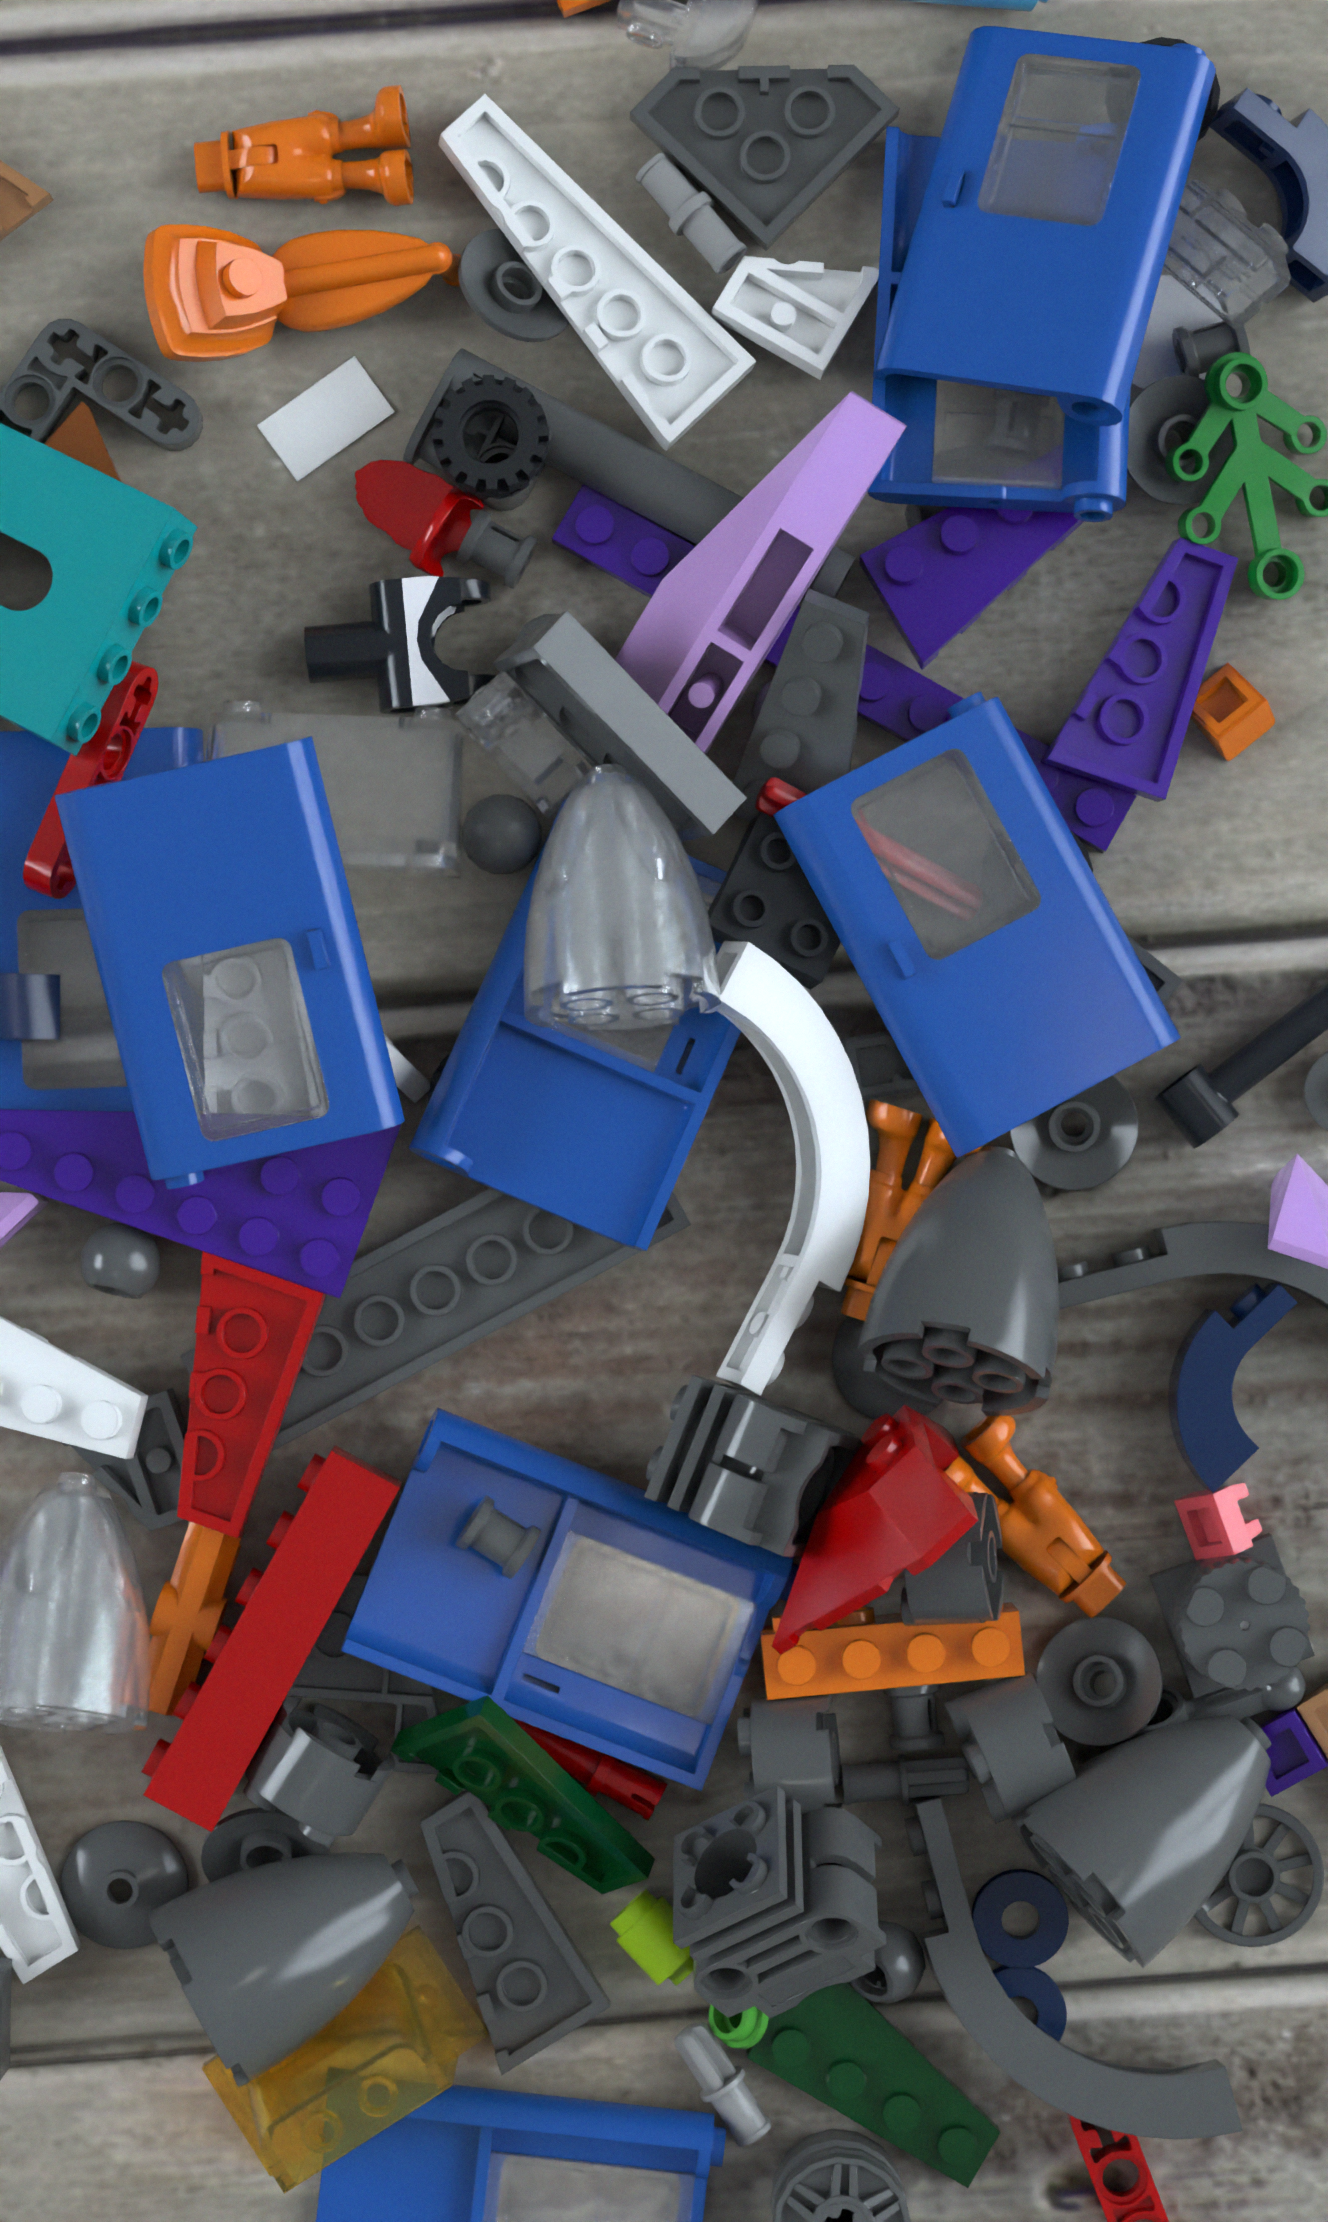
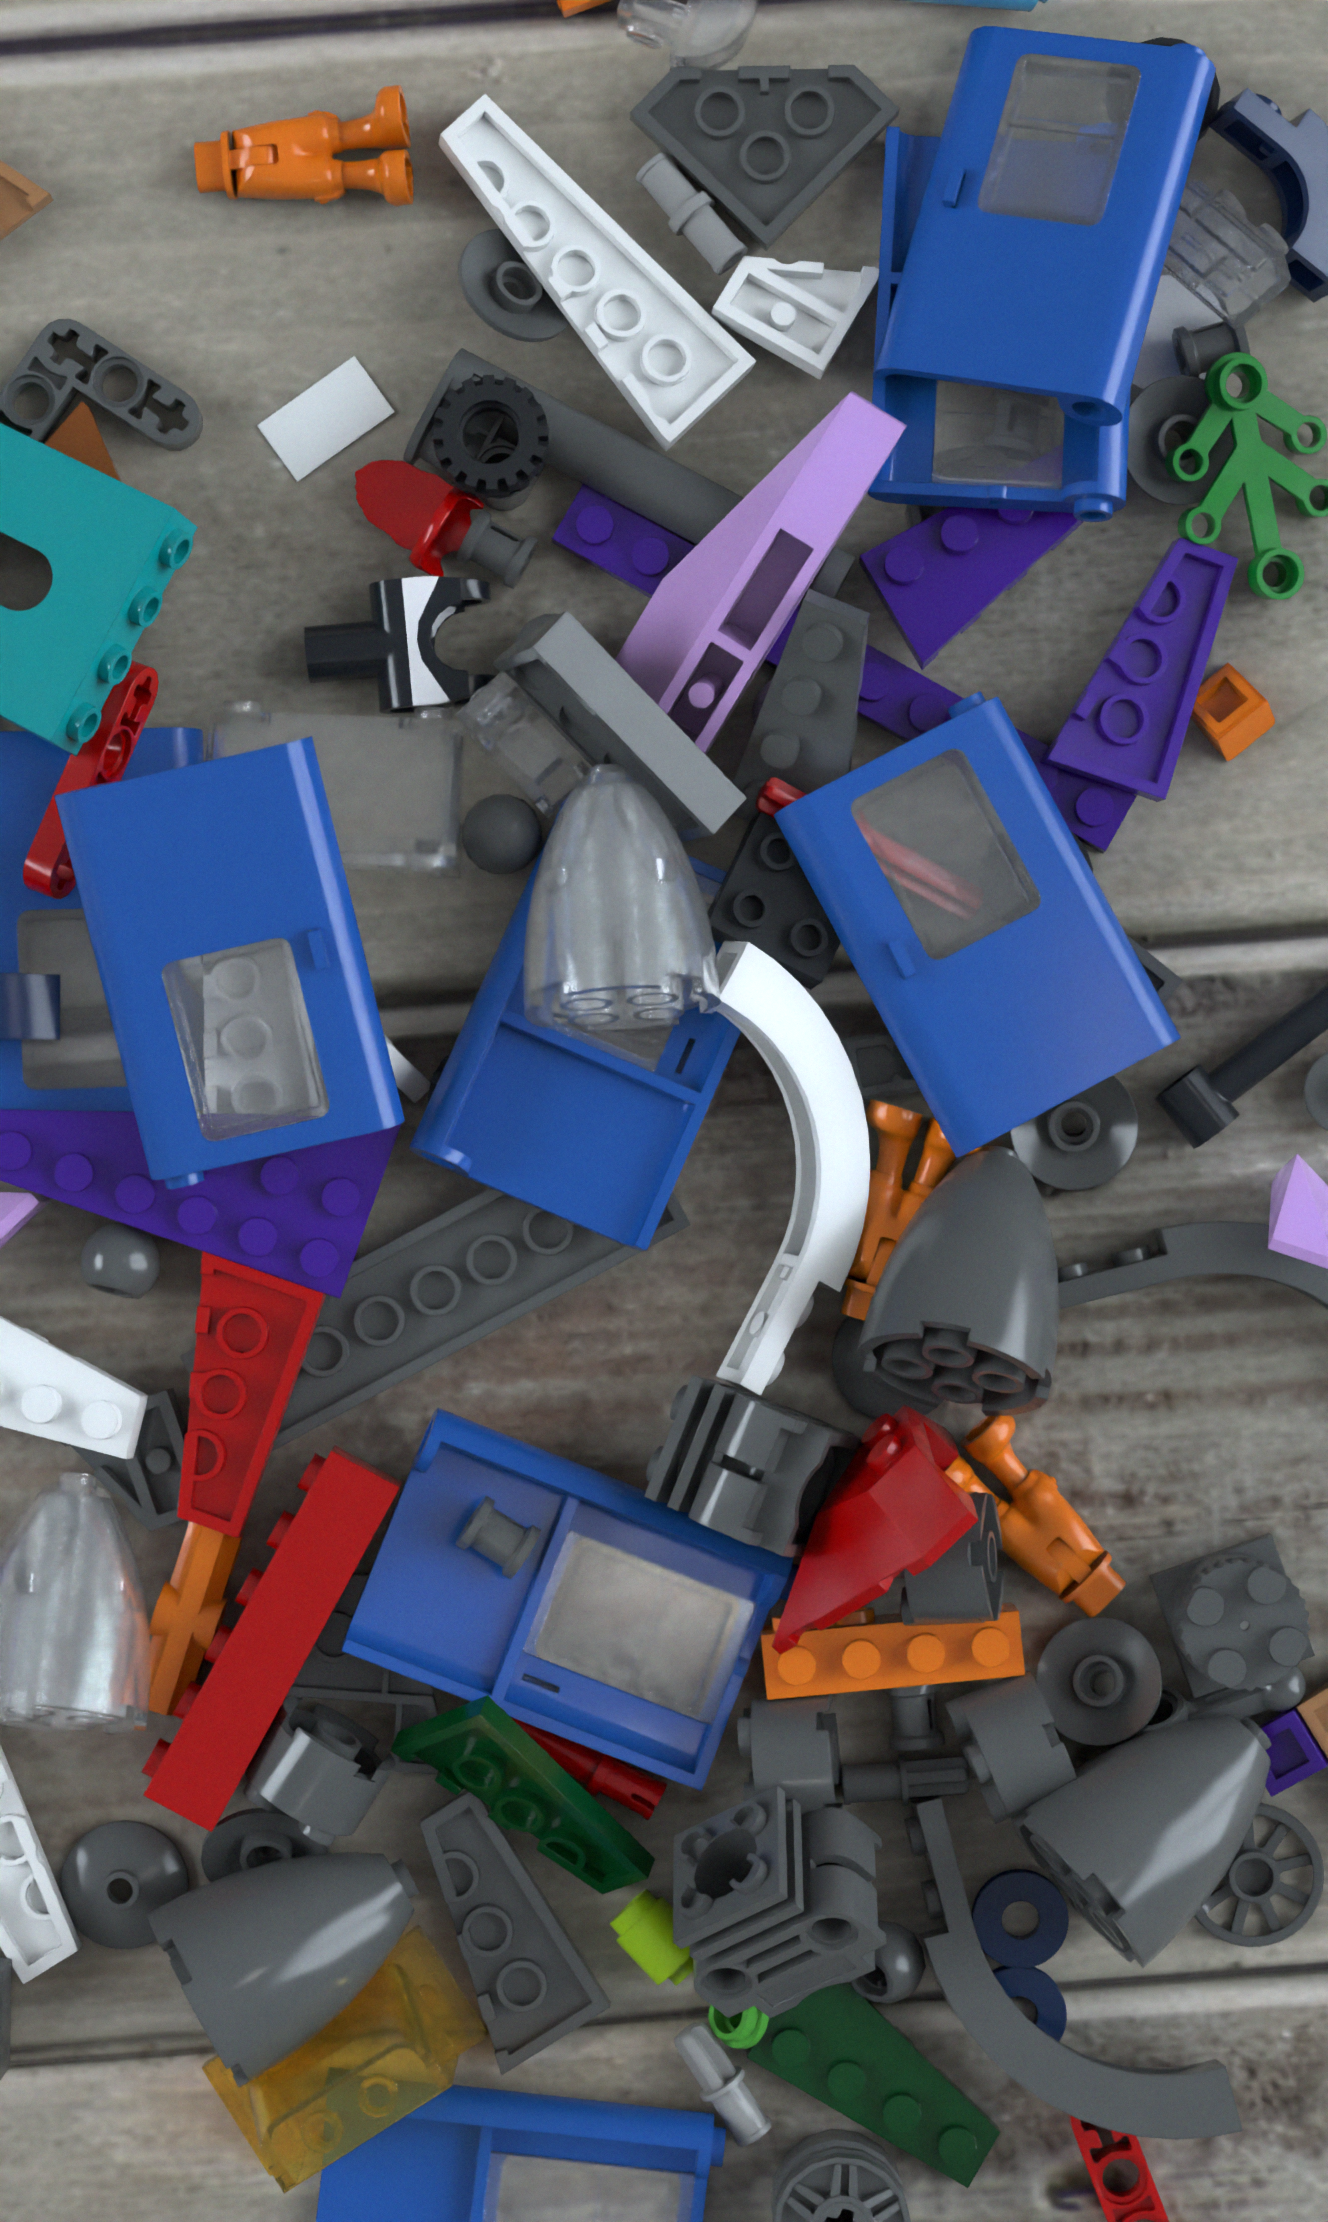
orange piece [143,224,461,362] -> none
dark blue arch [1168,1282,1298,1493] -> none
coral tile [1174,1483,1263,1560] -> none

